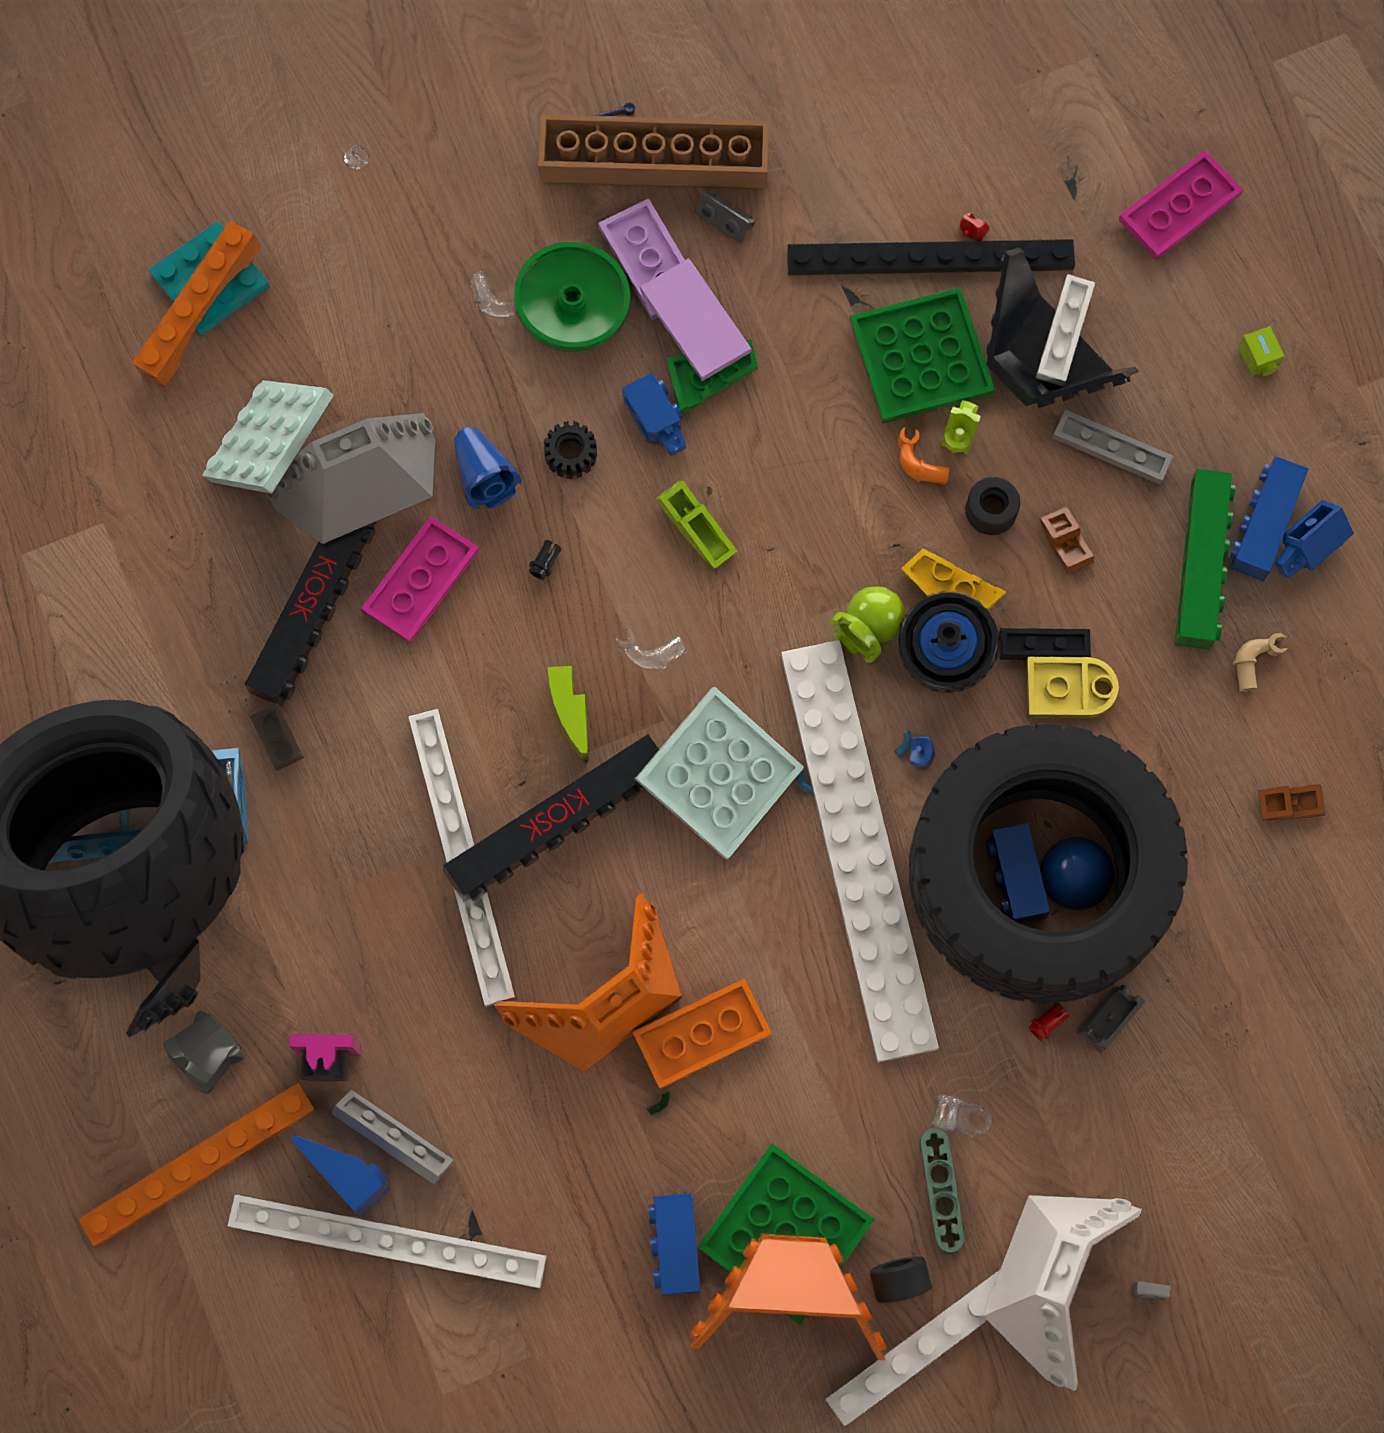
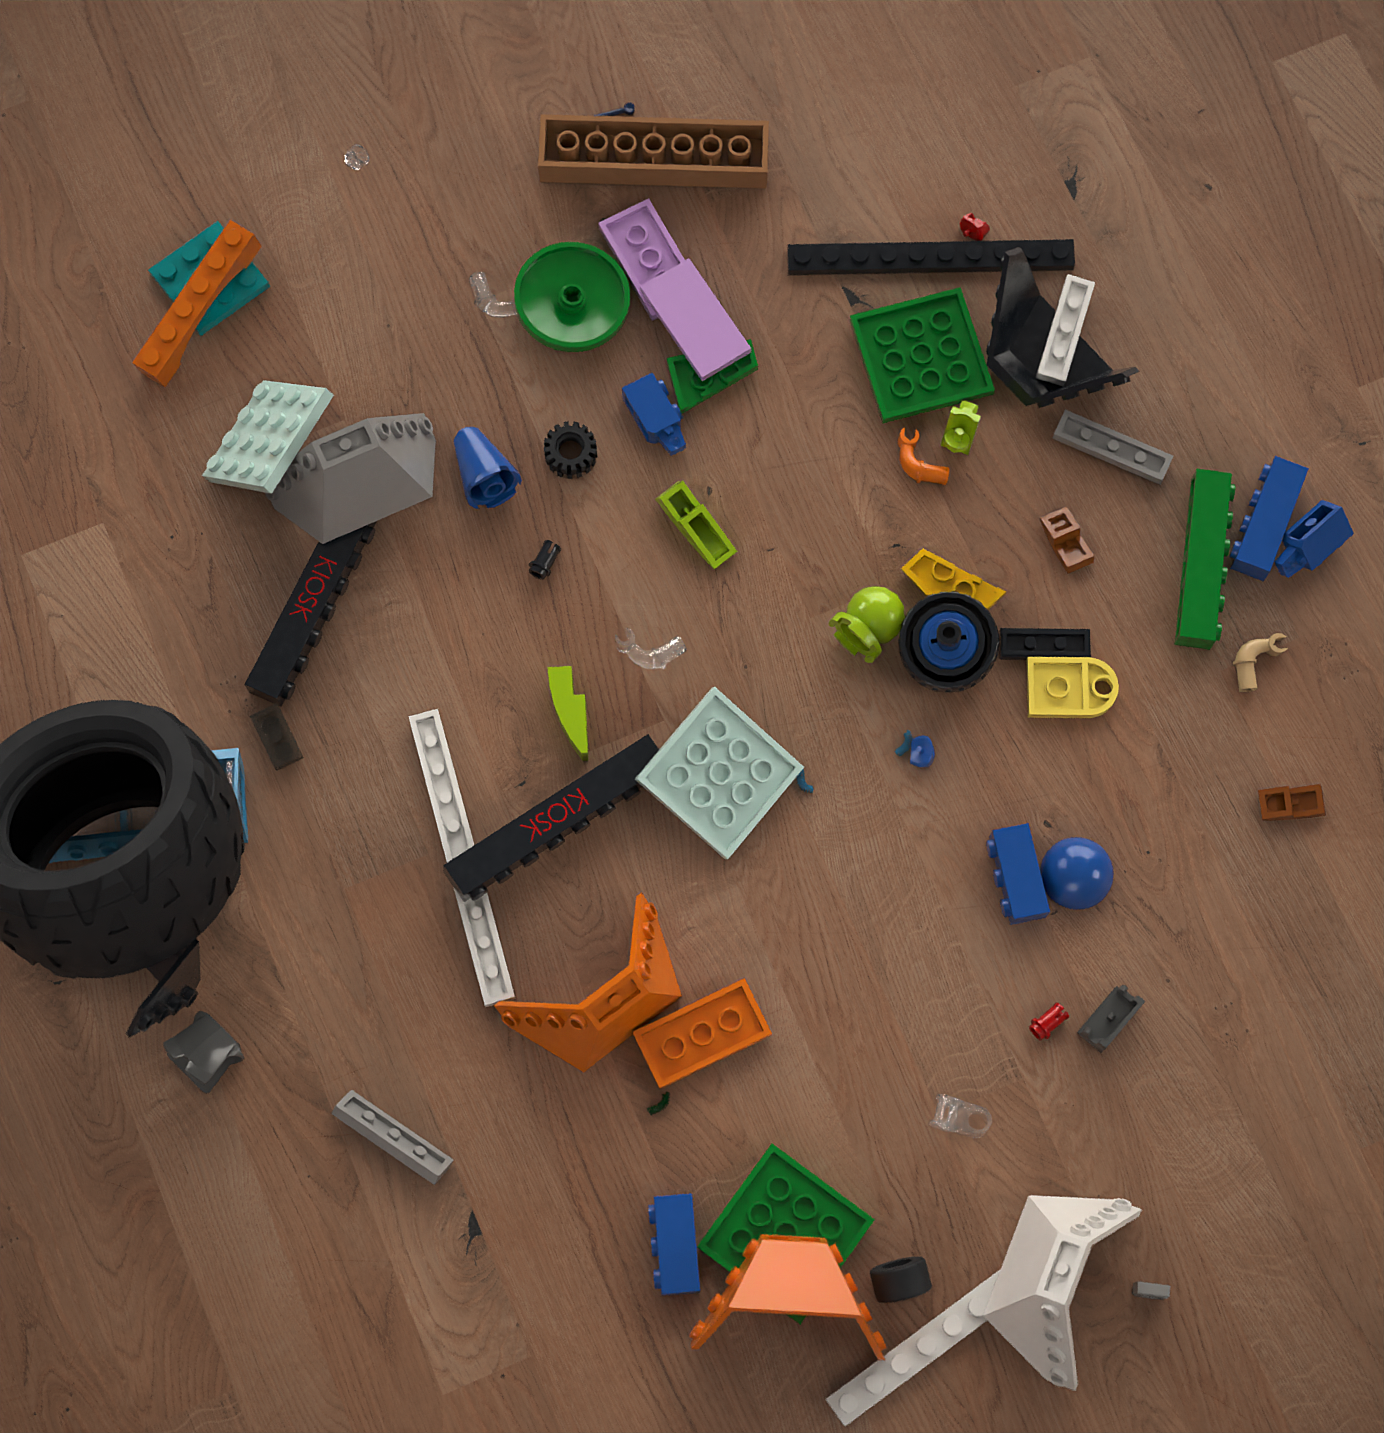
orange plate [78,1083,316,1247] -> none
white plate [228,1195,547,1289] -> none
dark pink piece [289,1034,361,1082] -> none
blue slope [290,1135,390,1216] -> none
dark pink plate [361,515,480,644] -> none
dark grey hinge [695,191,755,243] -> none
white plate [781,640,939,1063] -> none
black tyre [909,723,1188,1004] -> none
sand green beam [920,1128,964,1253] -> none
black tyre [965,477,1021,535] -> none
dark pink plate [1118,150,1243,260] -> none
lime brick [1238,326,1285,377] -> none

